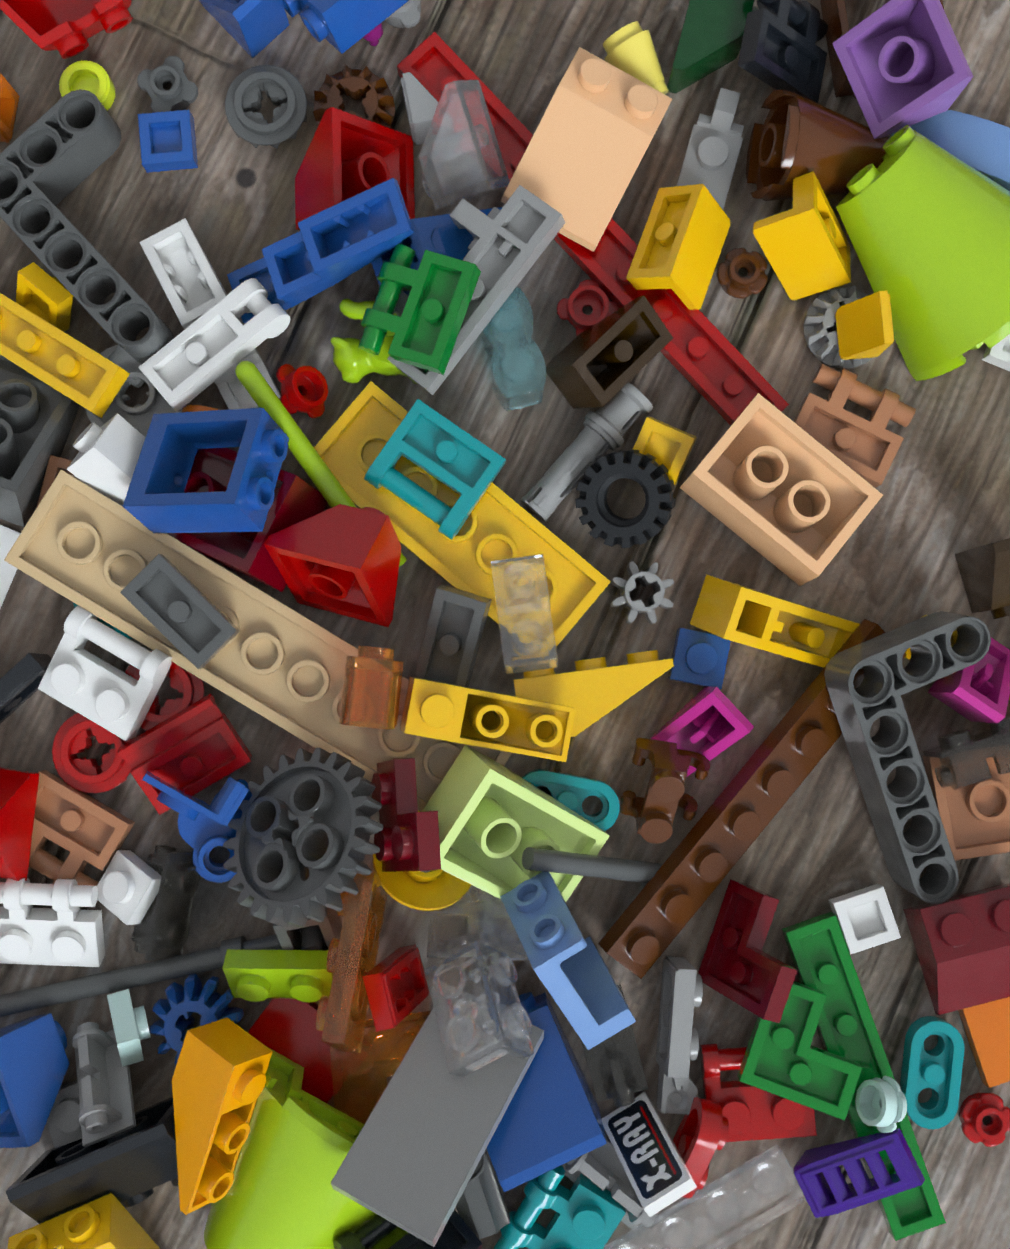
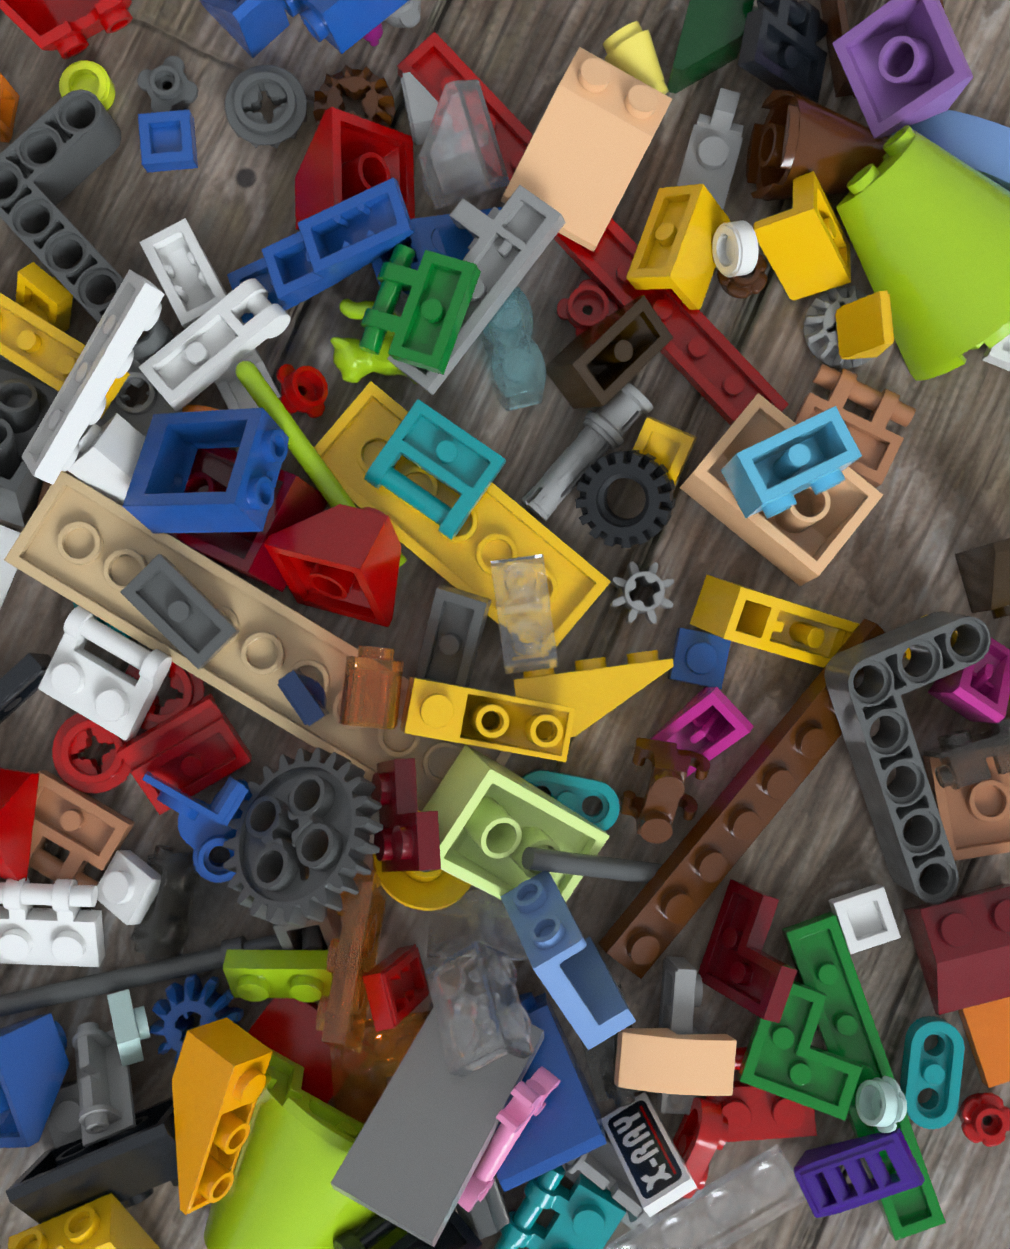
none -> white plate [21,269,165,485]
none -> dark blue tile [277,669,329,726]
none -> bright pink bar [458,1066,561,1213]
none -> light nougat slope [614,1028,737,1096]
none -> white tile [712,220,759,277]
none -> medium azure brick [721,406,862,519]

